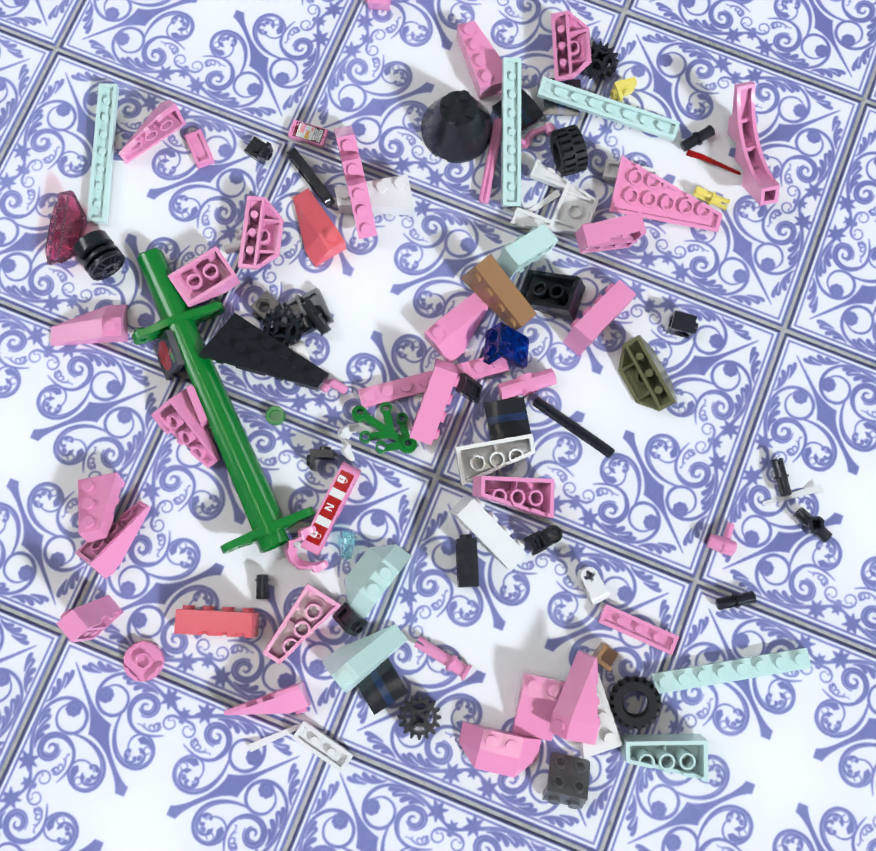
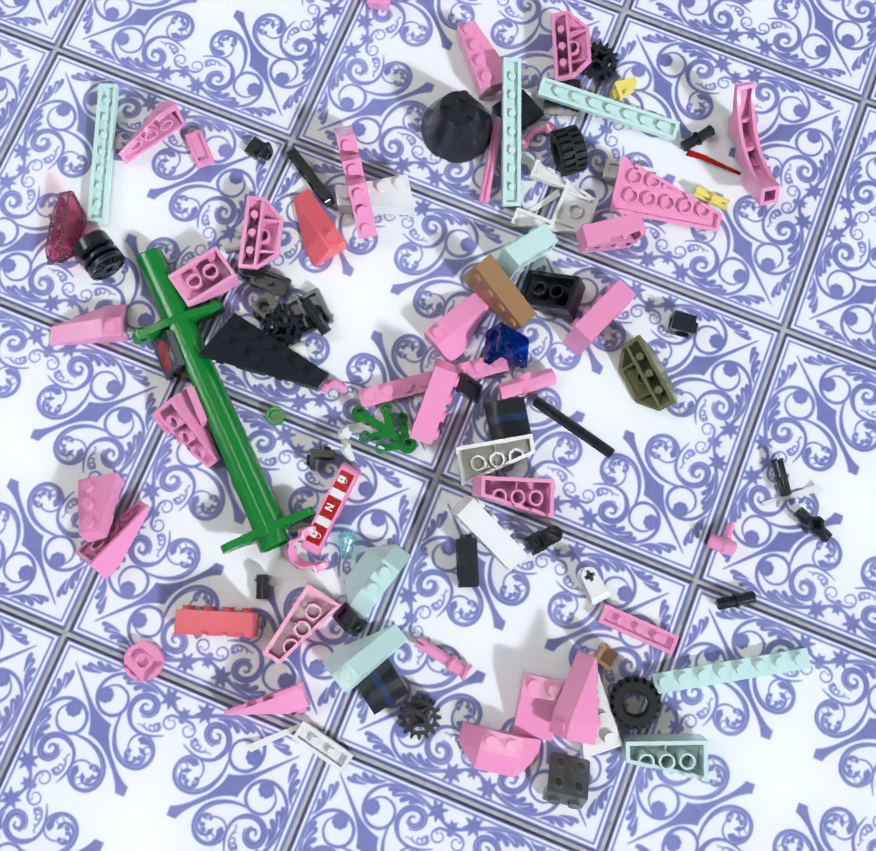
bright pink wedge [56,595,124,643] -> none
tile [288,120,329,148] -> none
none -> black hinge [238,268,292,298]

